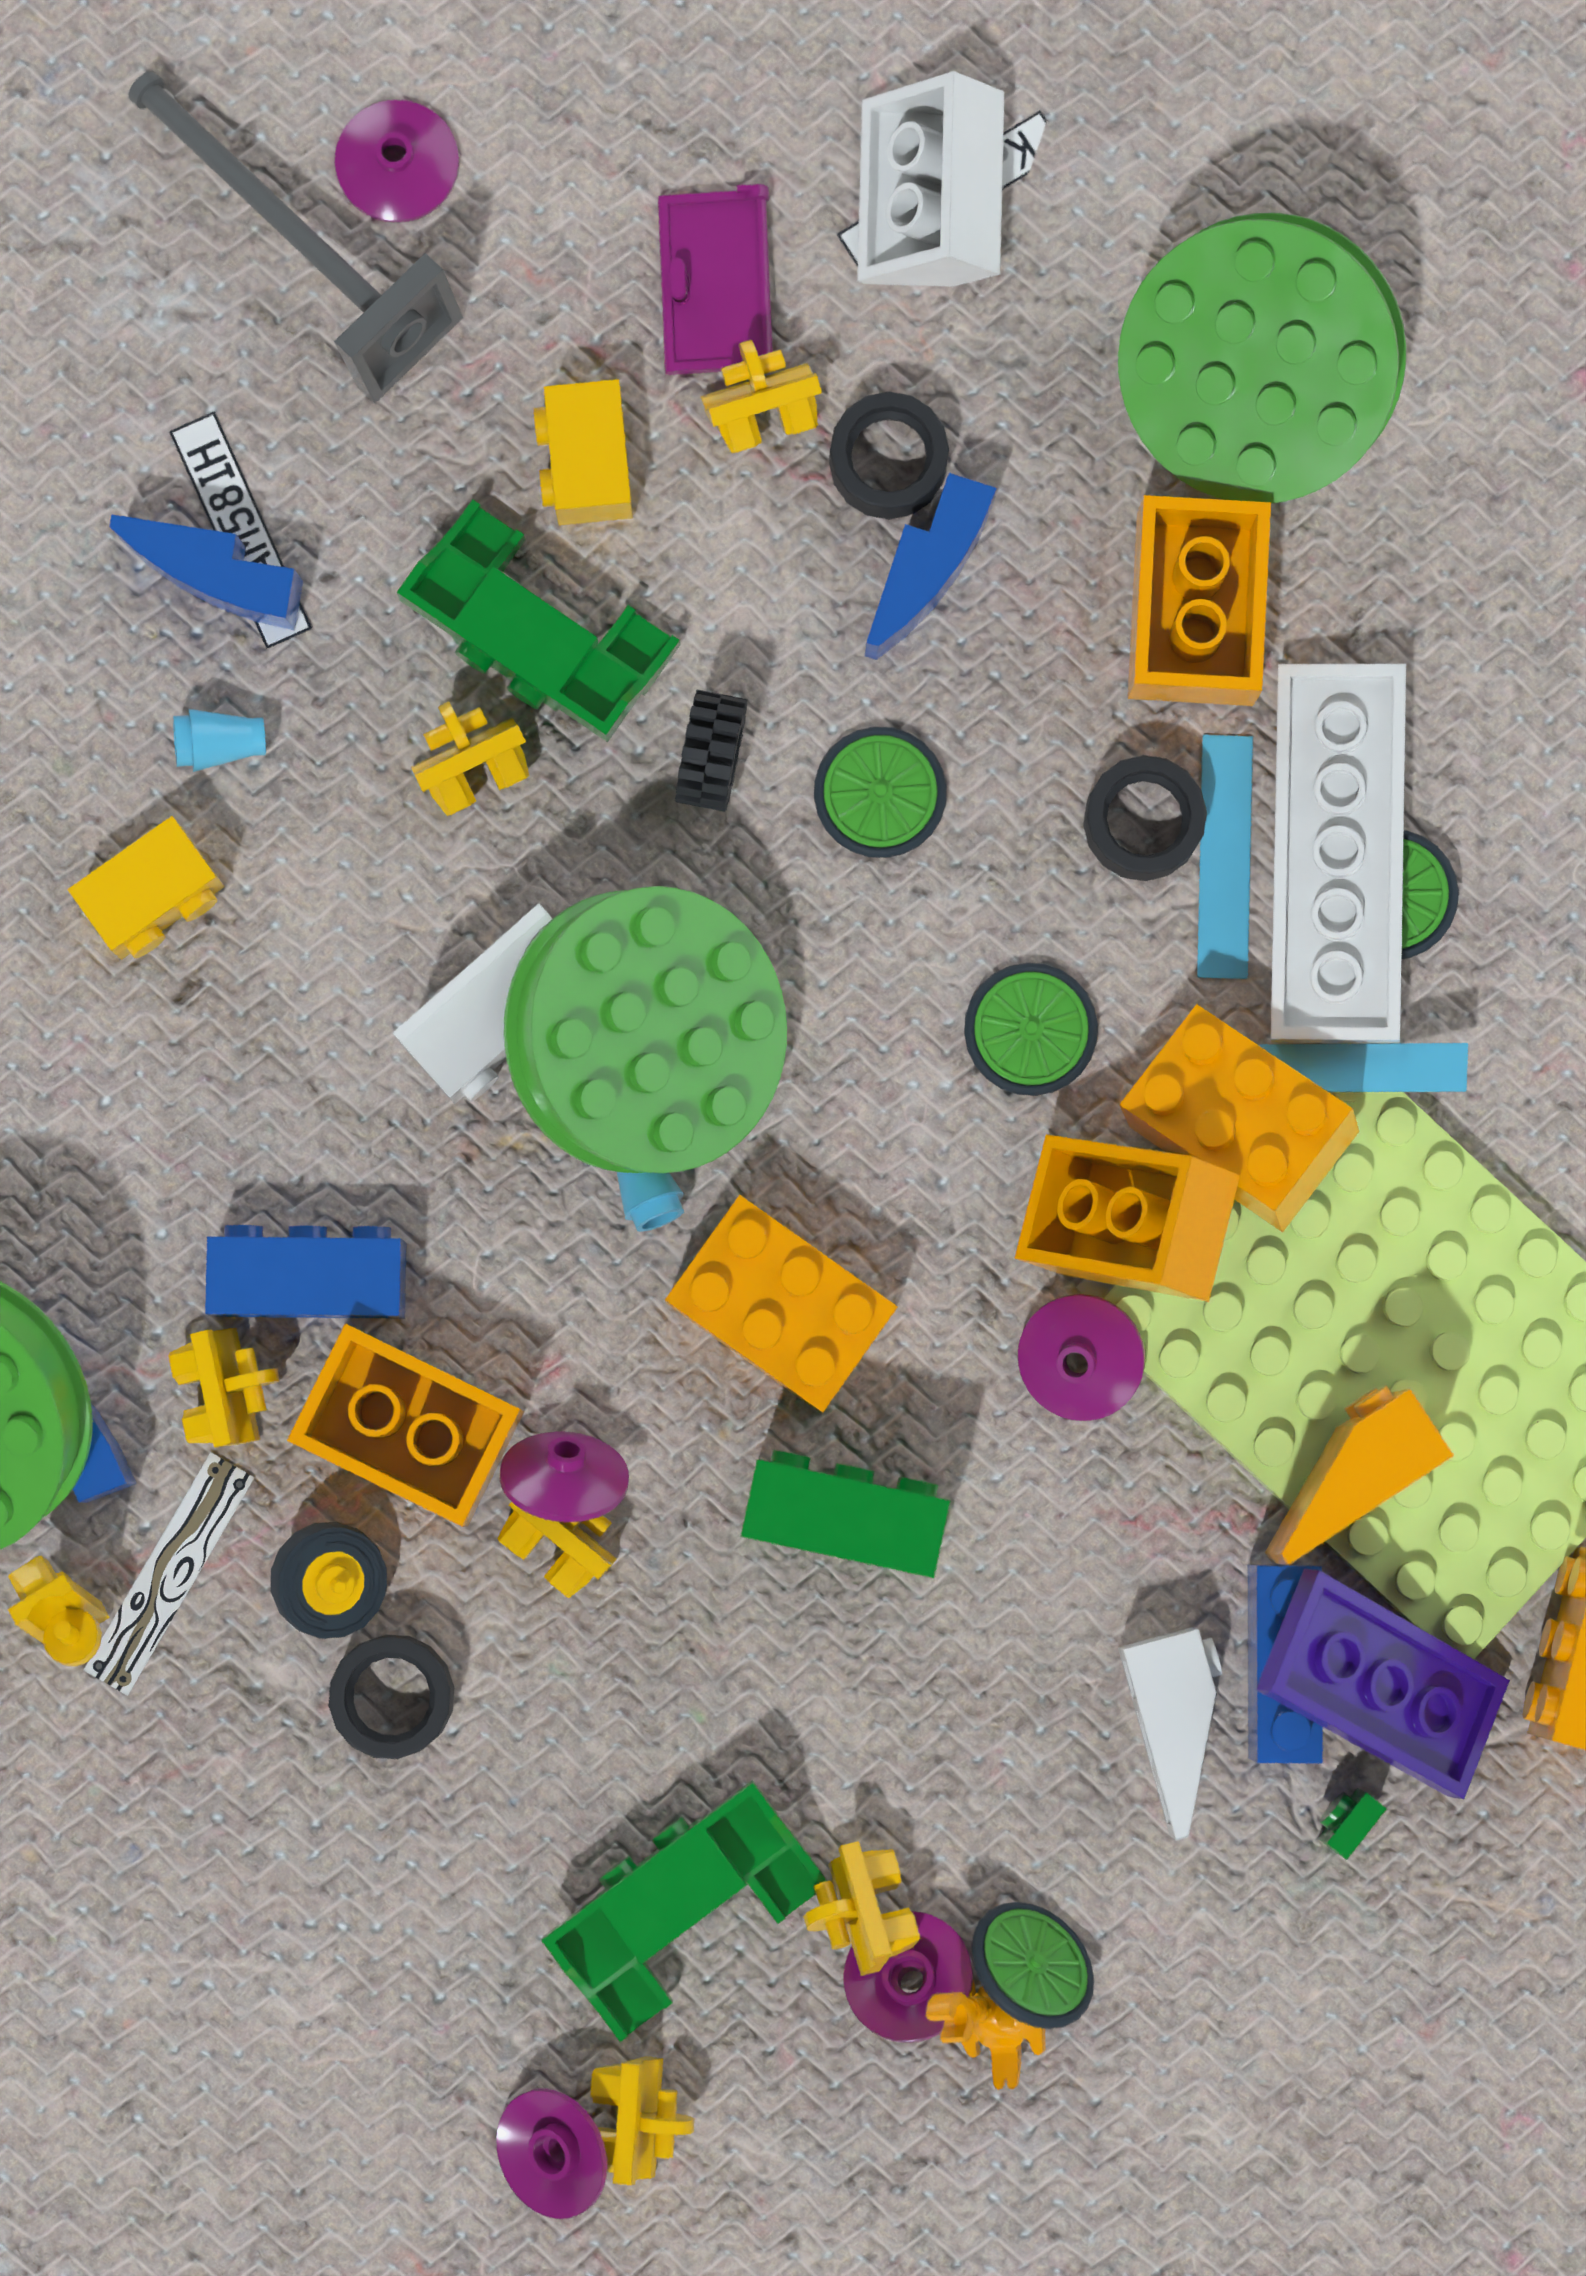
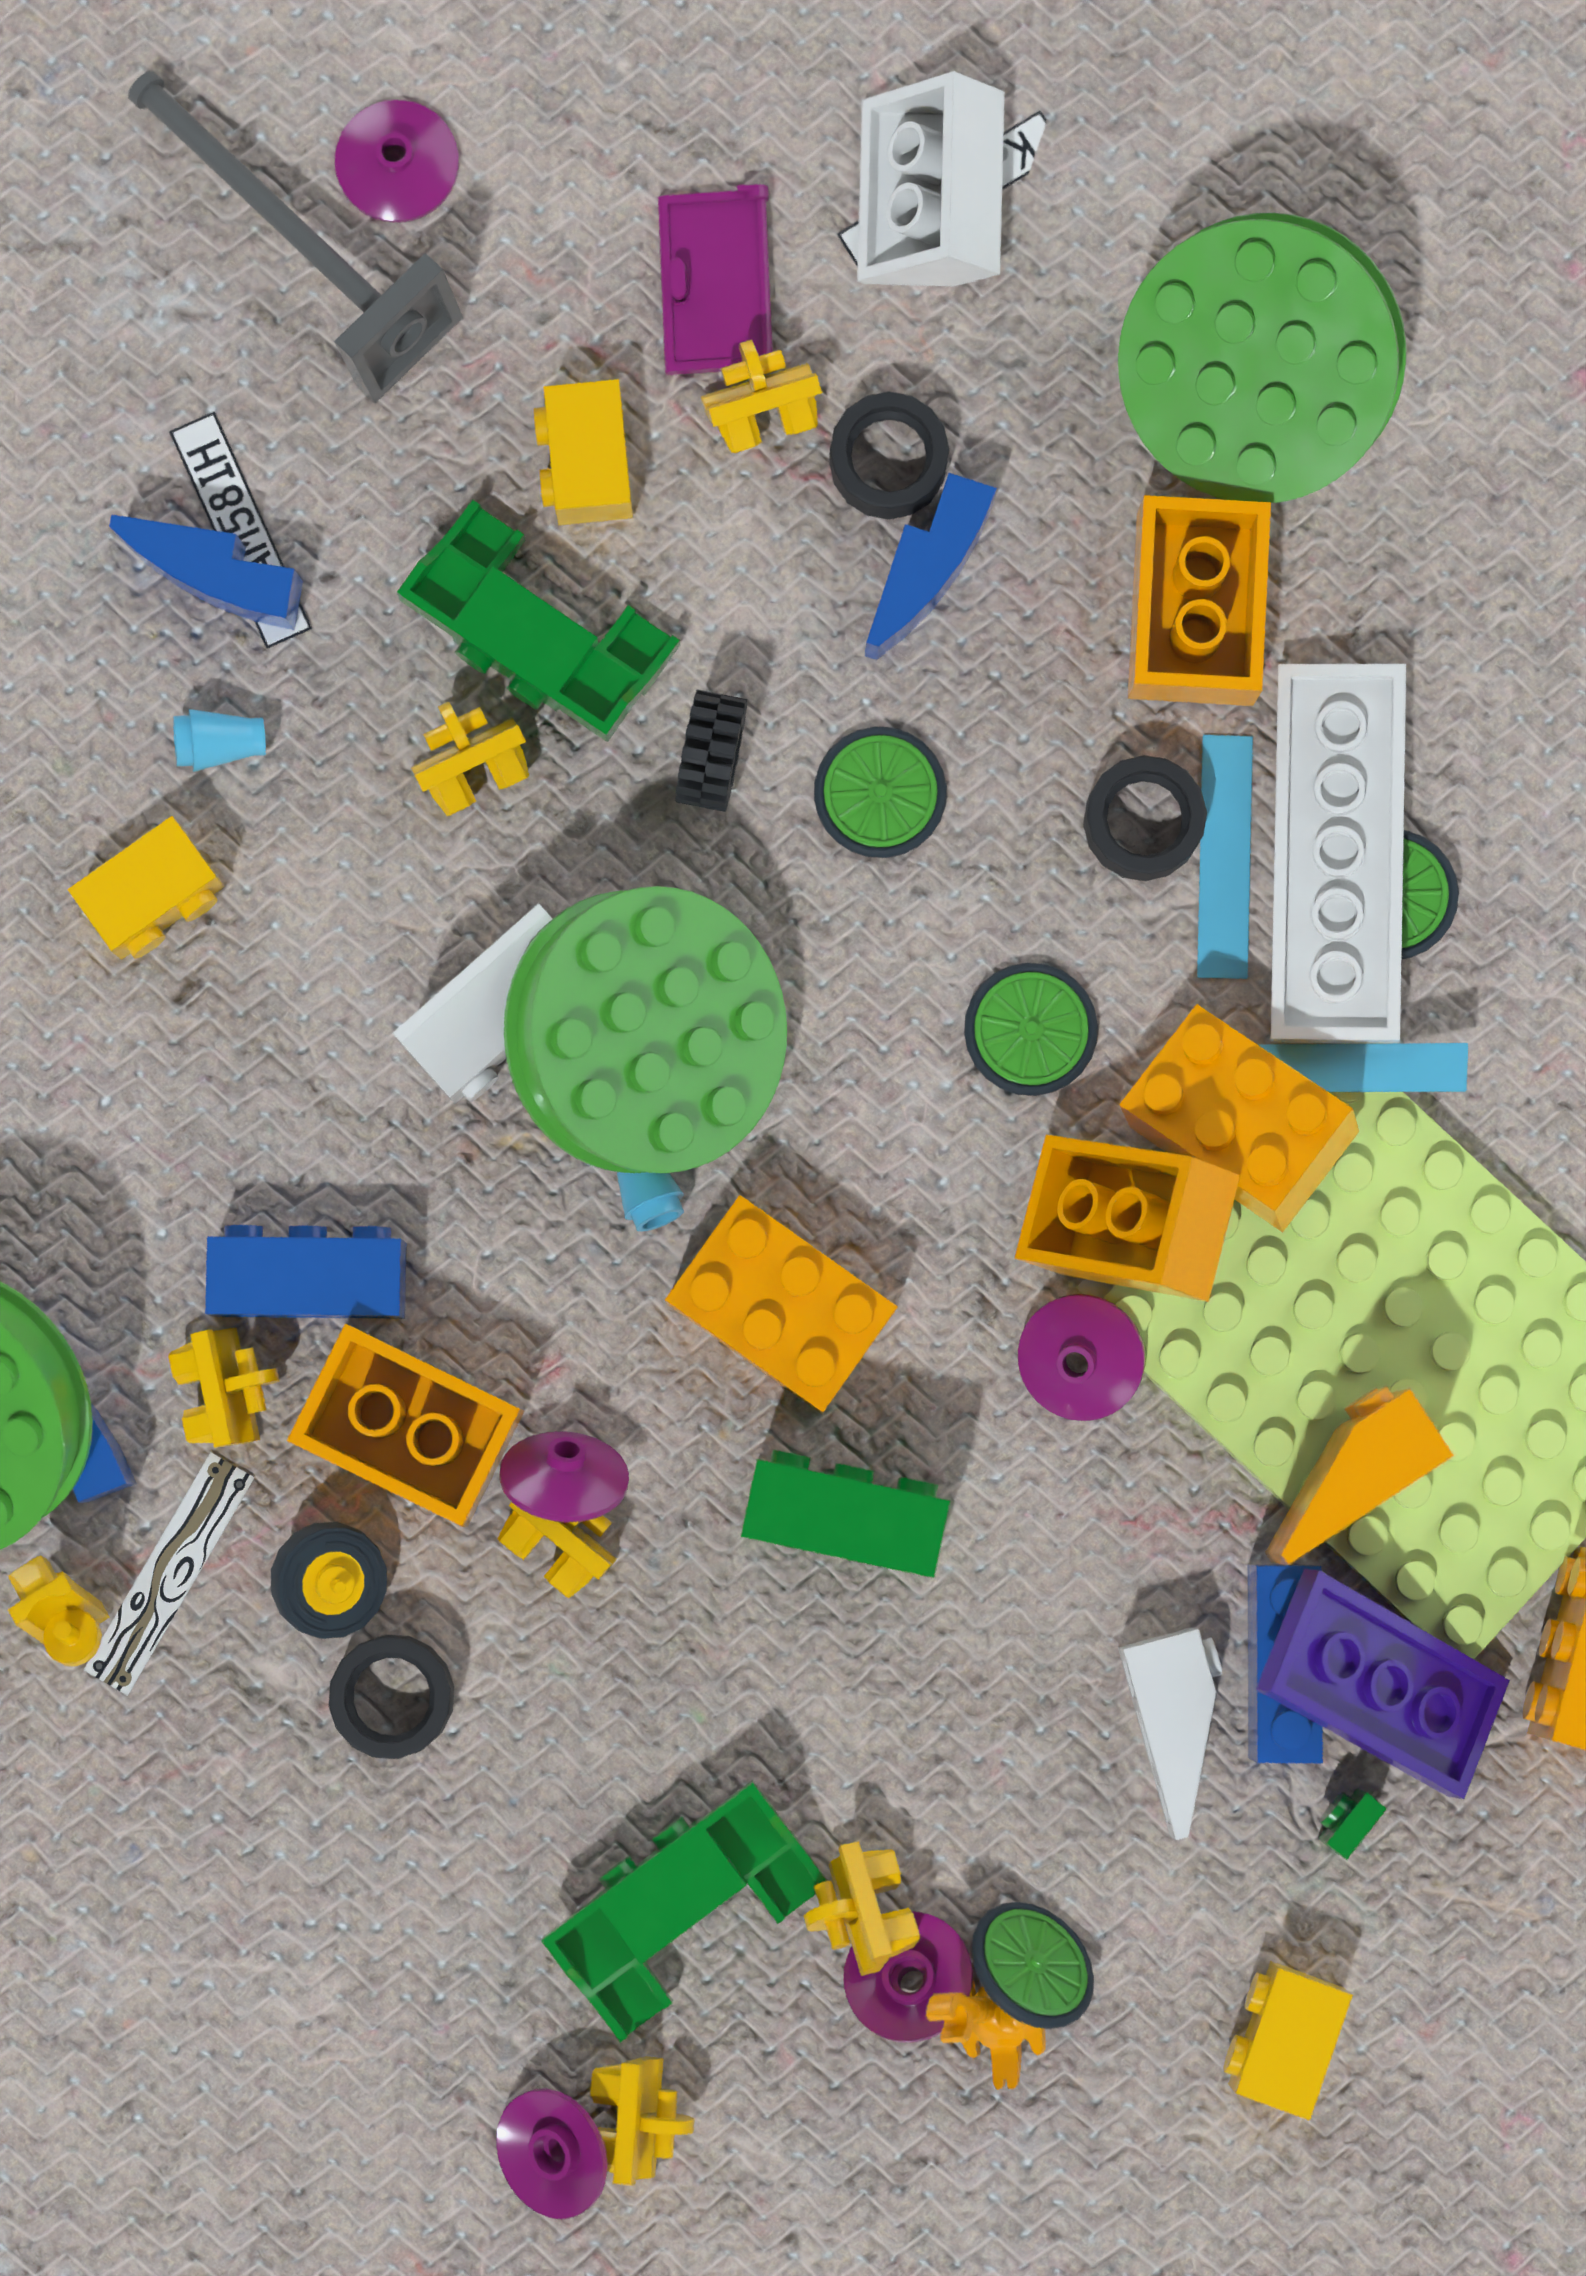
none -> yellow brick [1223,1961,1353,2121]

